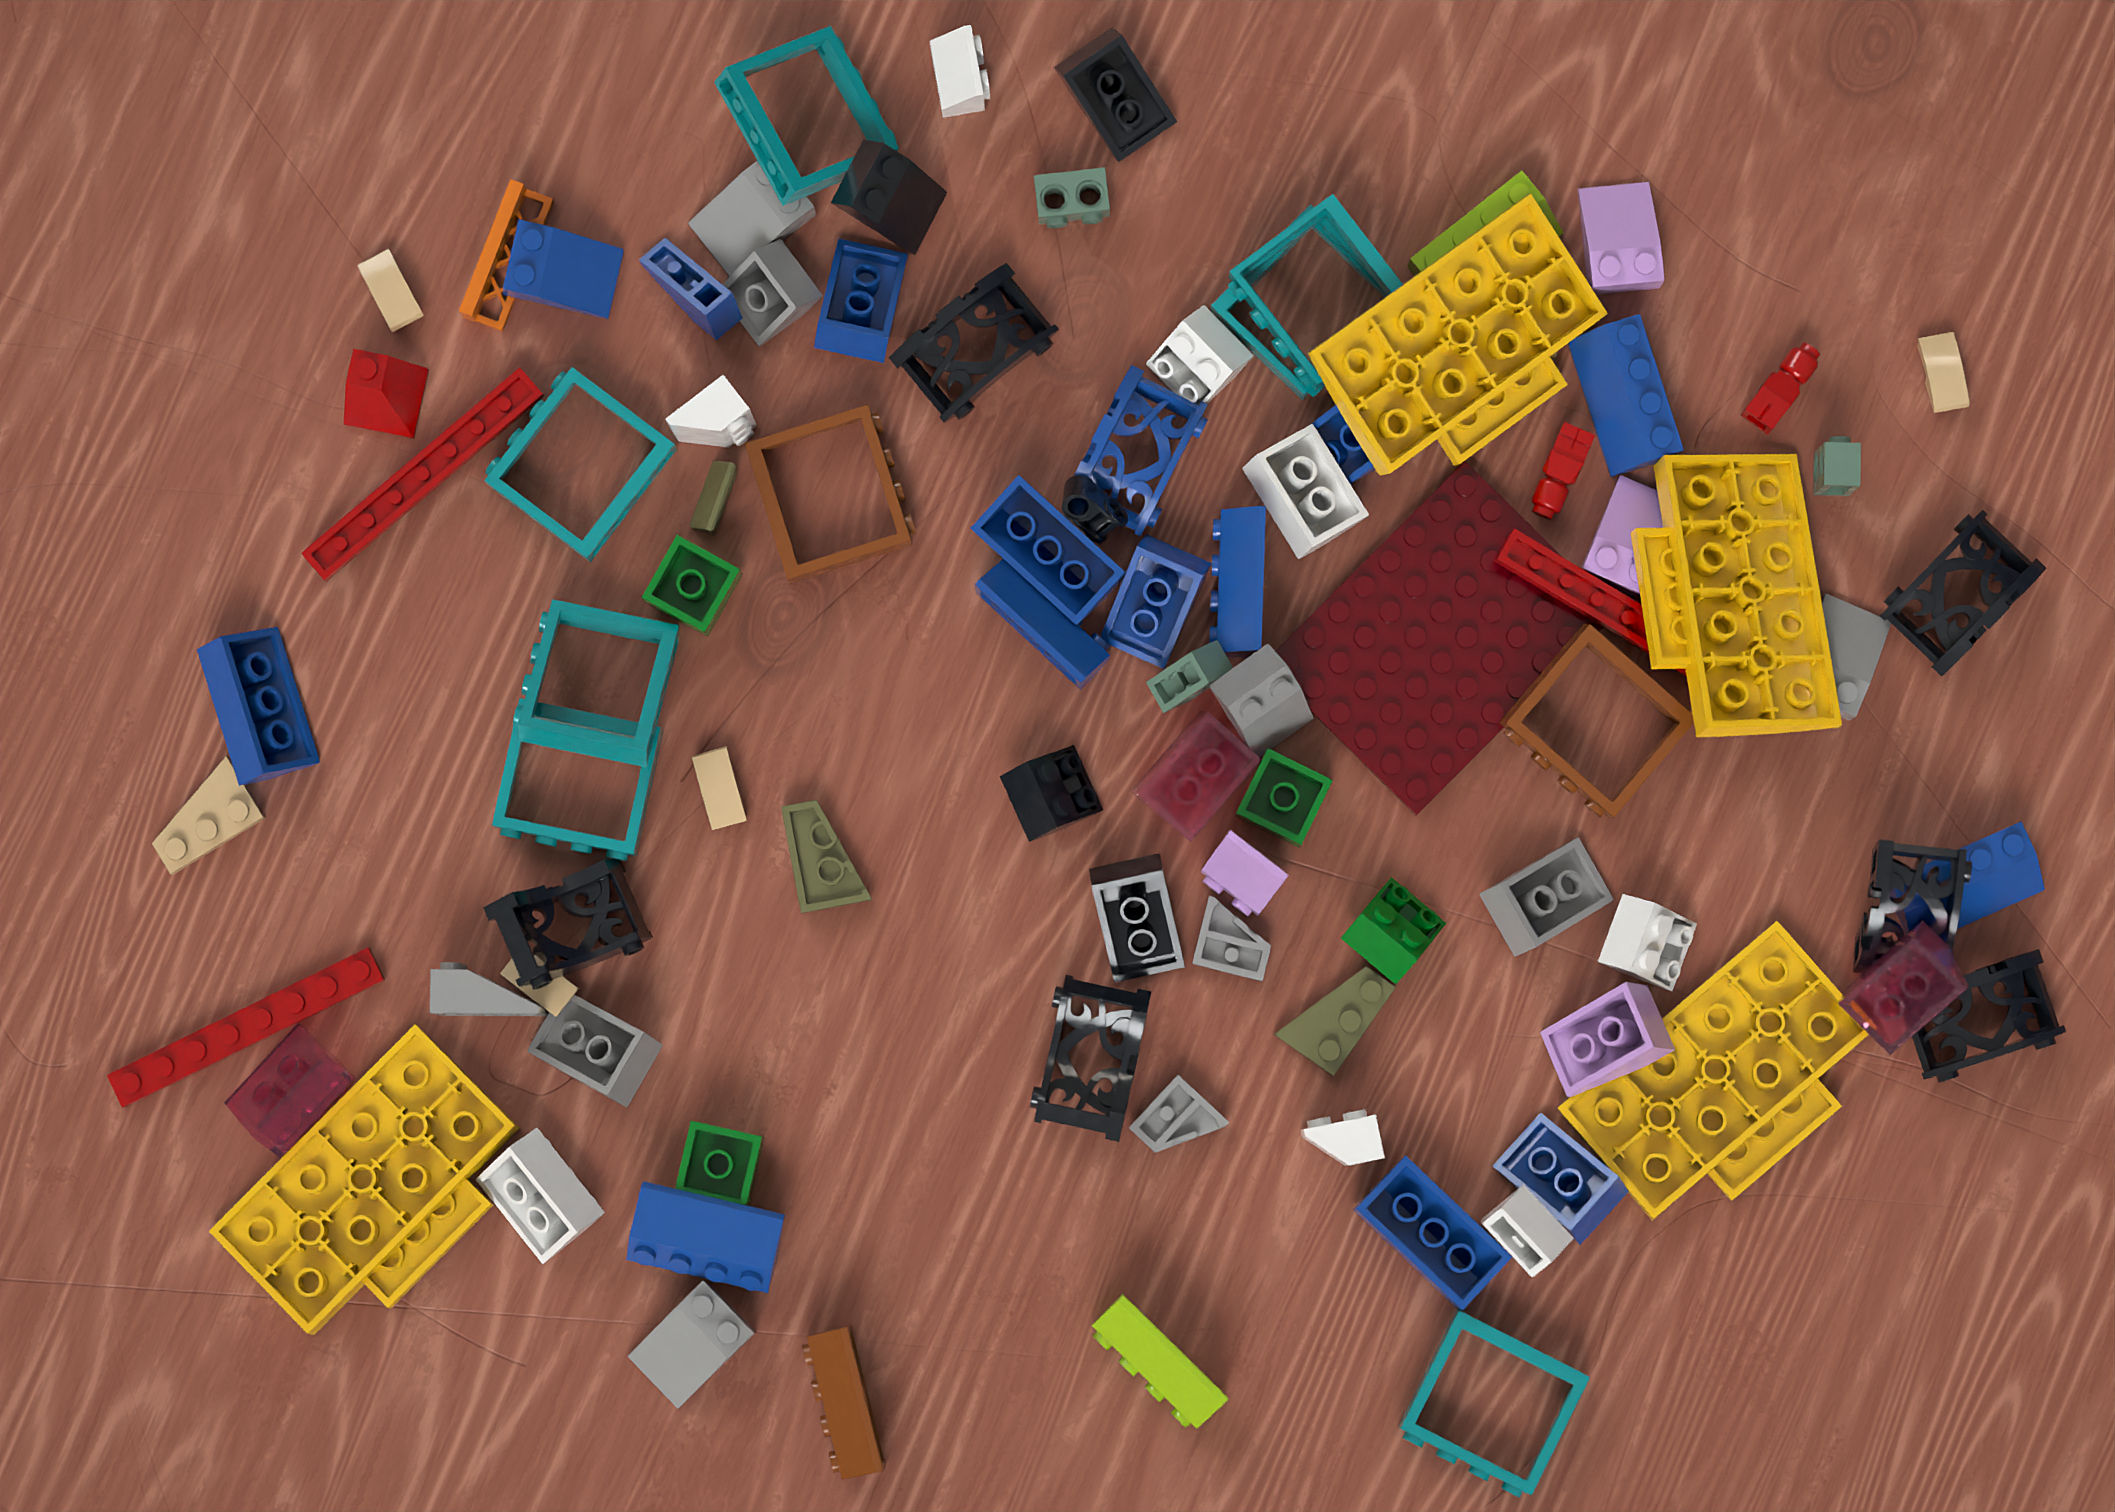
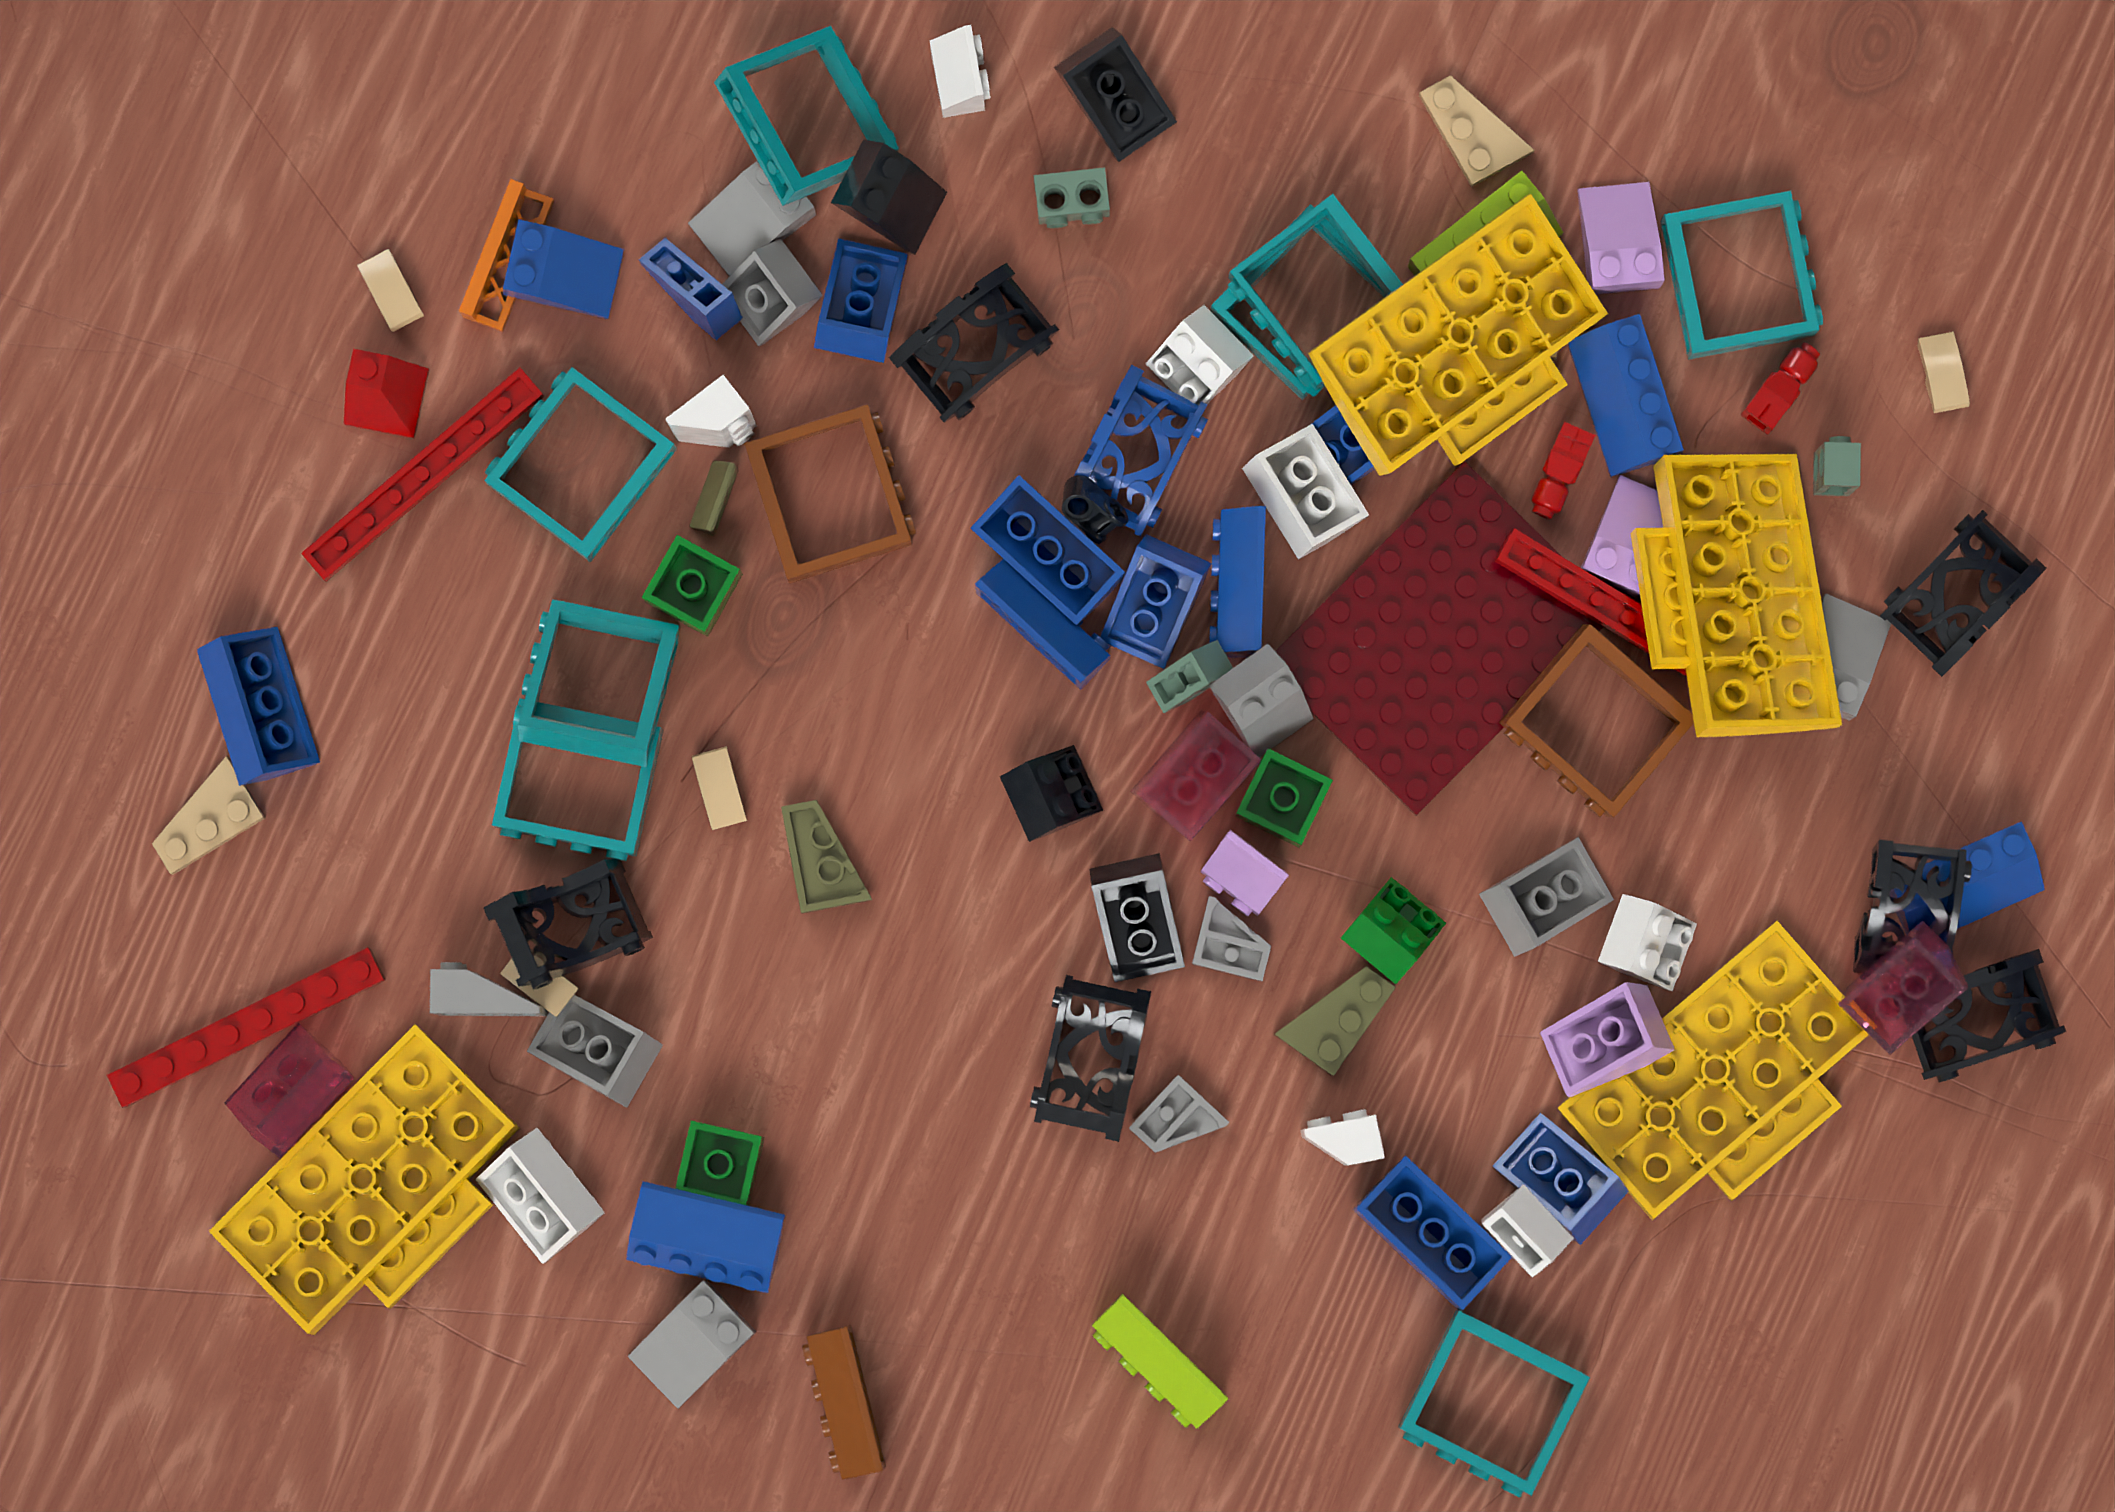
none -> tan wing [1419,75,1534,187]
none -> teal window [1660,191,1823,360]

